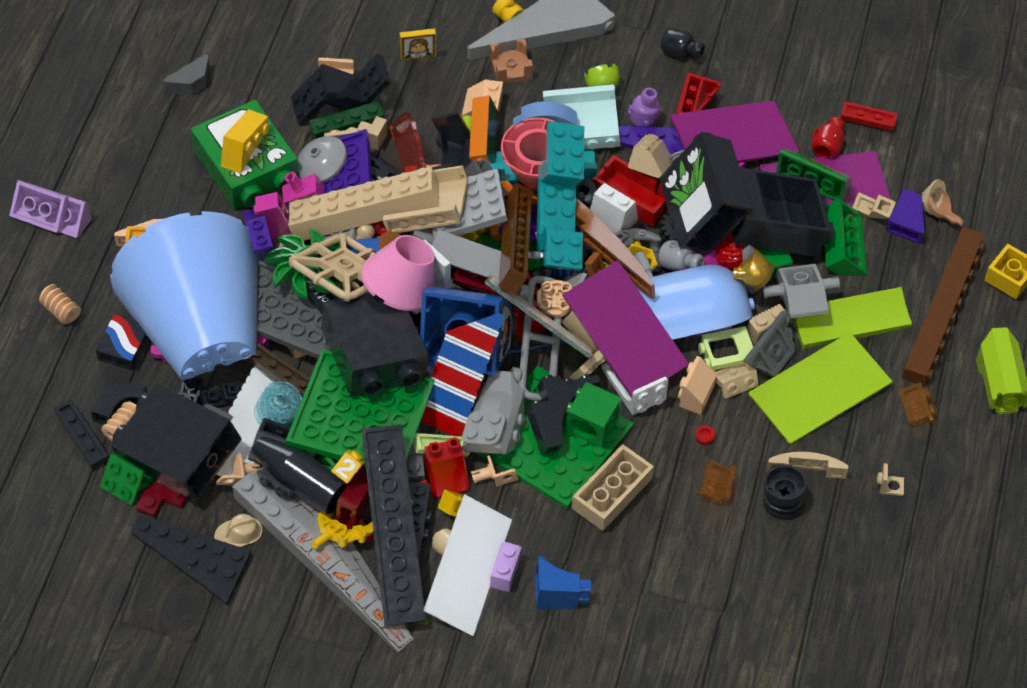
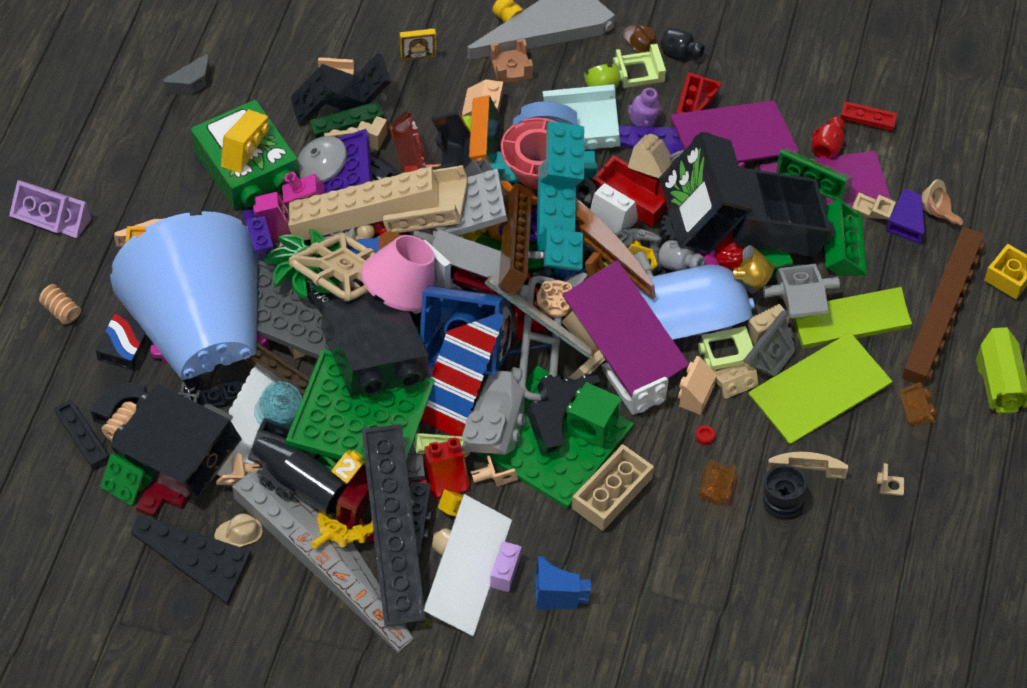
none -> yellowish green window [613,44,666,88]
none -> reddish brown piece [623,25,659,53]

